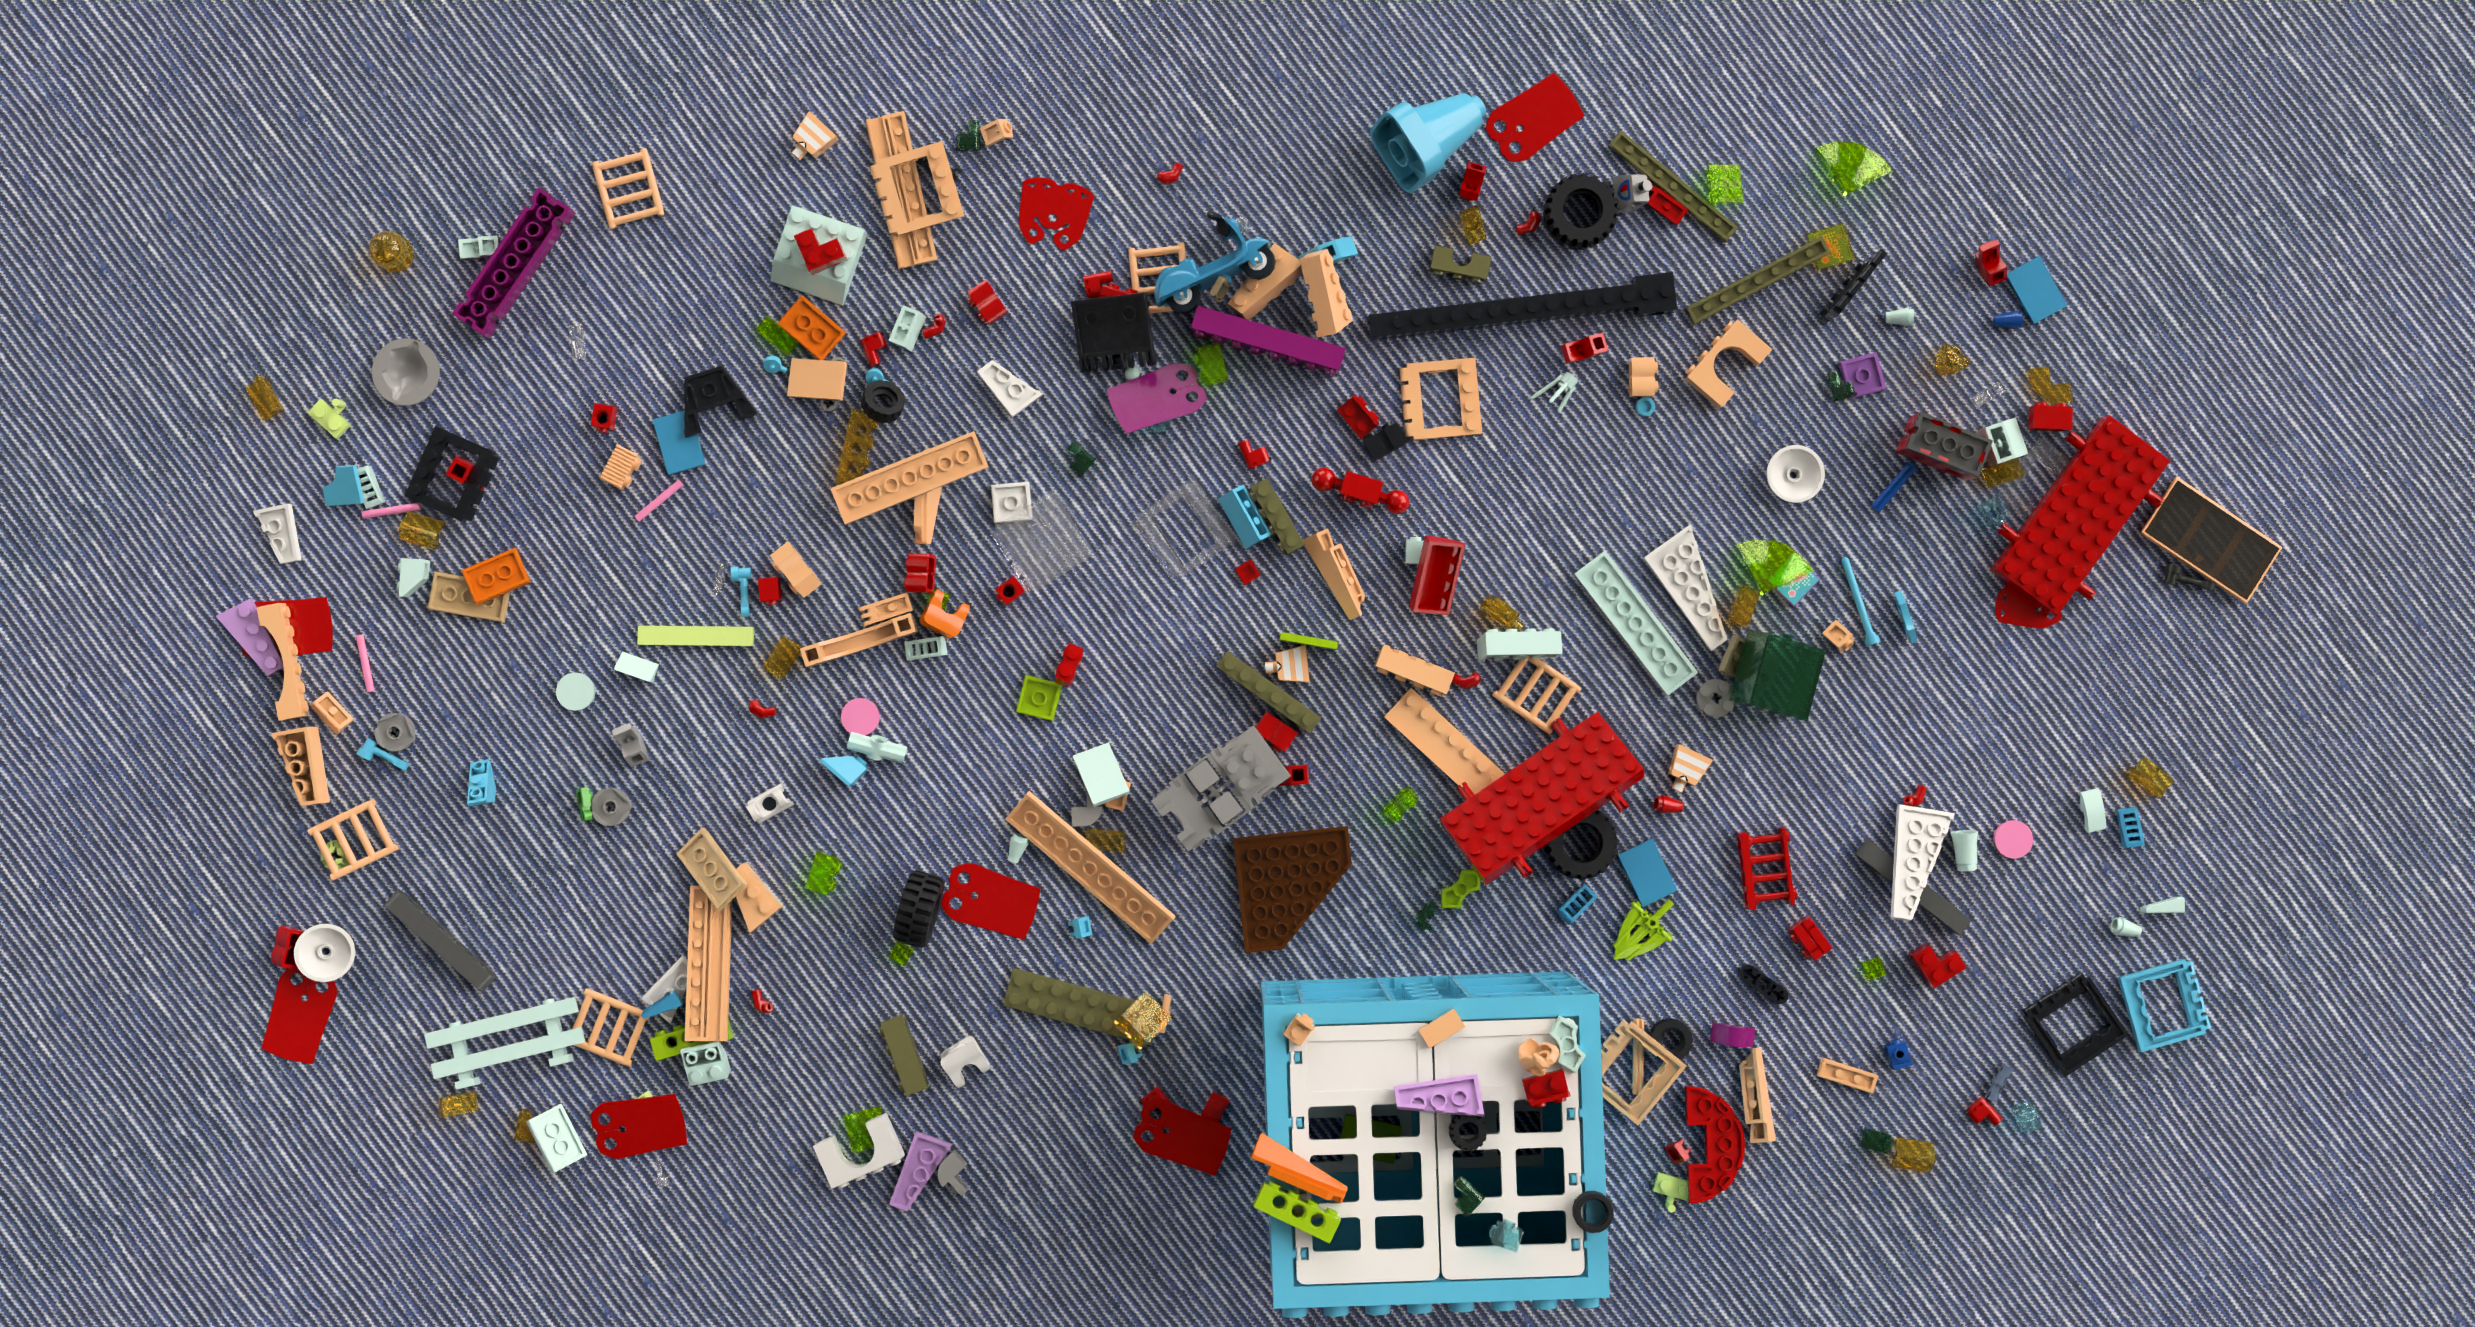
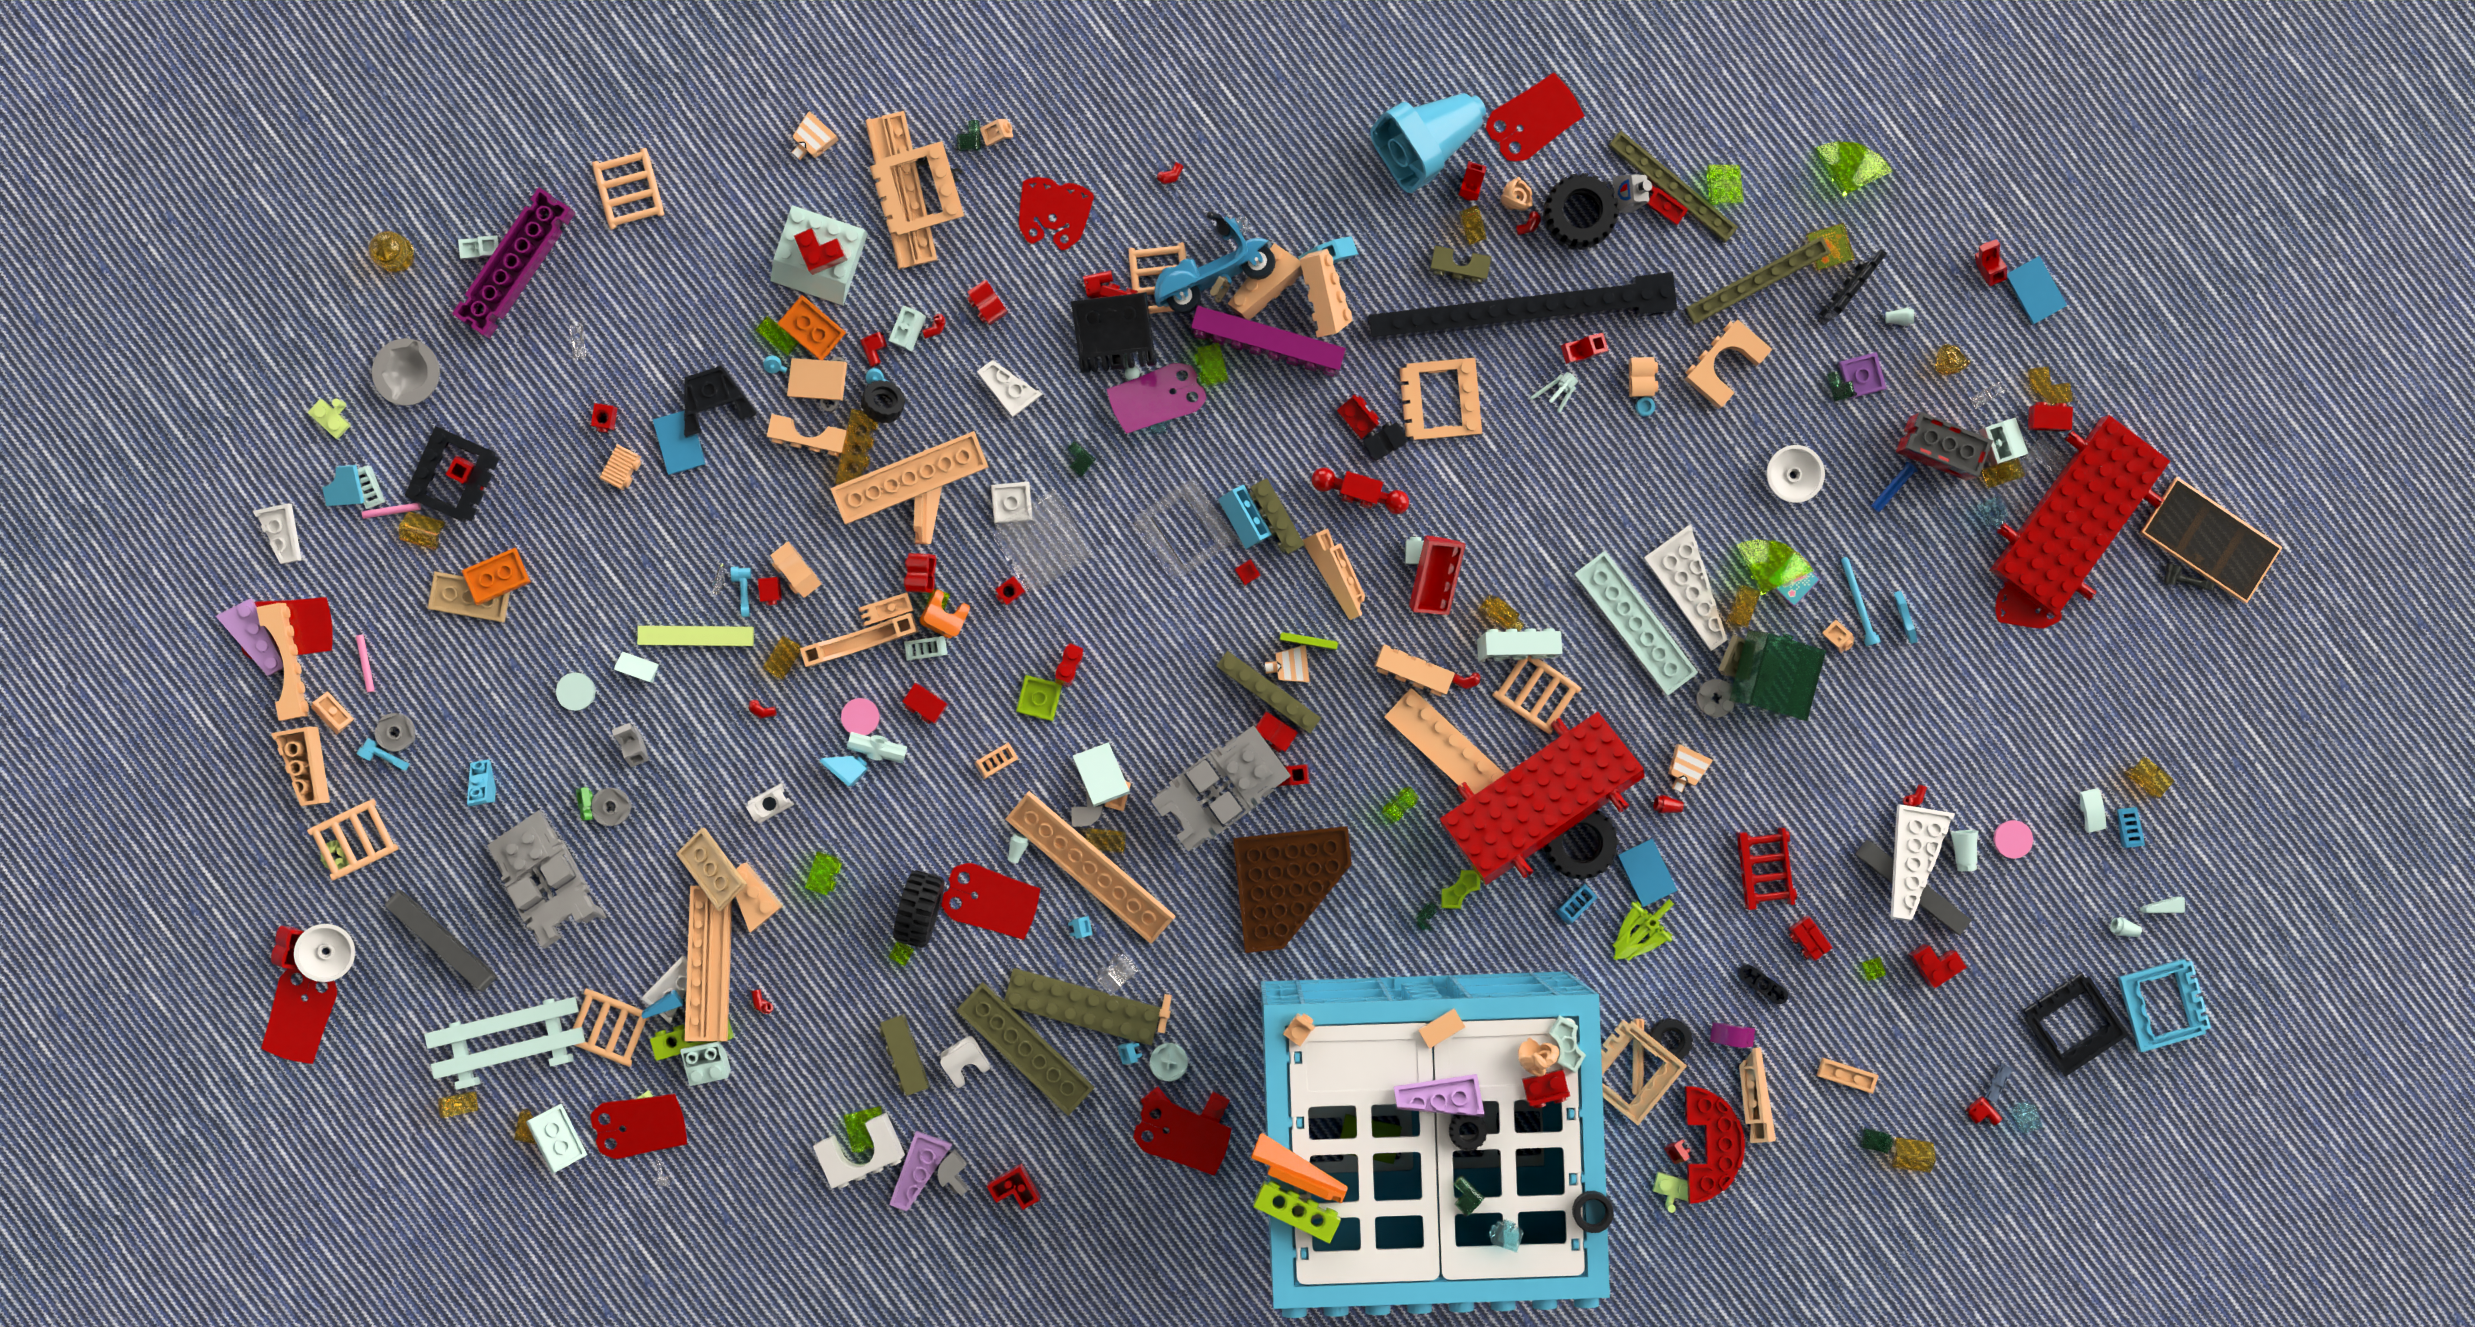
clear yellow panel [246,375,285,421] -> none
light aqua slope [397,558,430,598] -> none
bright pink bar [635,479,684,522] -> none
clear yellow bracket [1114,992,1171,1049] -> none
red piece [1238,439,1272,470] -> none
blue brick [1884,1039,1913,1070] -> none
blue cone [1993,311,2023,330] -> none
none -> light grey piece [487,810,607,949]
none -> light nougat arch [767,414,849,457]
none -> red brick [902,683,949,724]
none -> olive plate [956,982,1095,1116]
none -> light nougat slope [975,742,1018,780]
none -> red brick [987,1163,1041,1210]
none -> clear brick [1096,952,1139,996]
none -> light aqua tile [1150,1043,1188,1081]
none -> light nougat hair [1500,177,1532,211]

